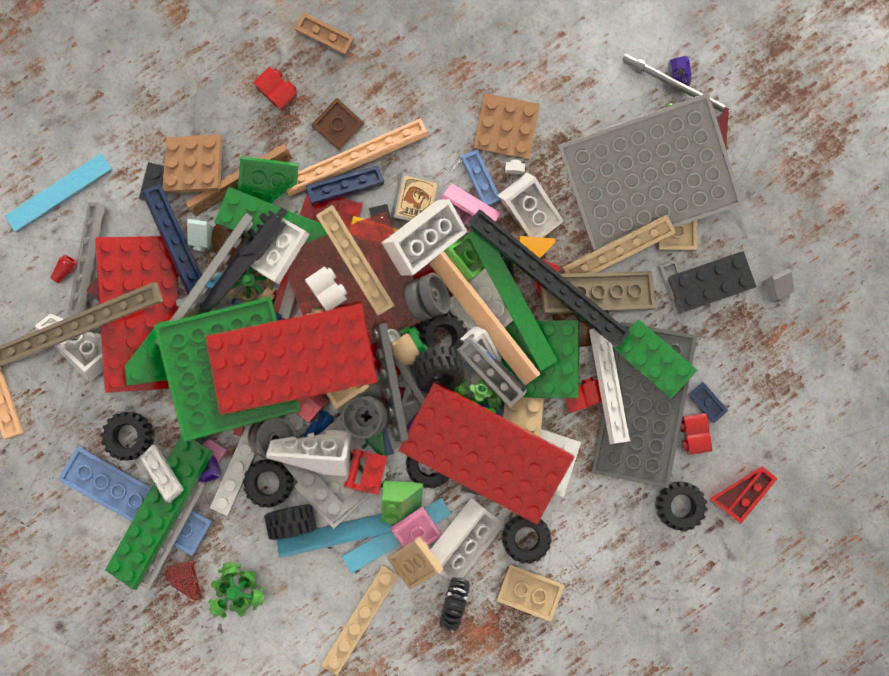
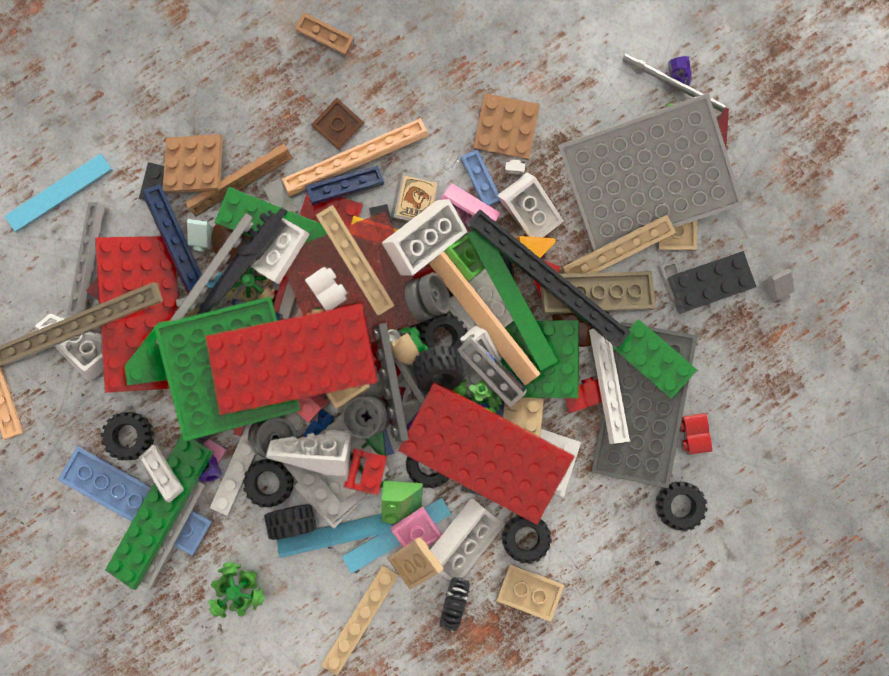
red cone [50,254,77,283] -> none
clear red slope [165,559,201,601] -> none
green plate [238,156,299,203] -> none
red brick [253,67,297,112] -> none
dark blue plate [687,382,729,423] -> none
red wedge [709,466,778,525] -> none

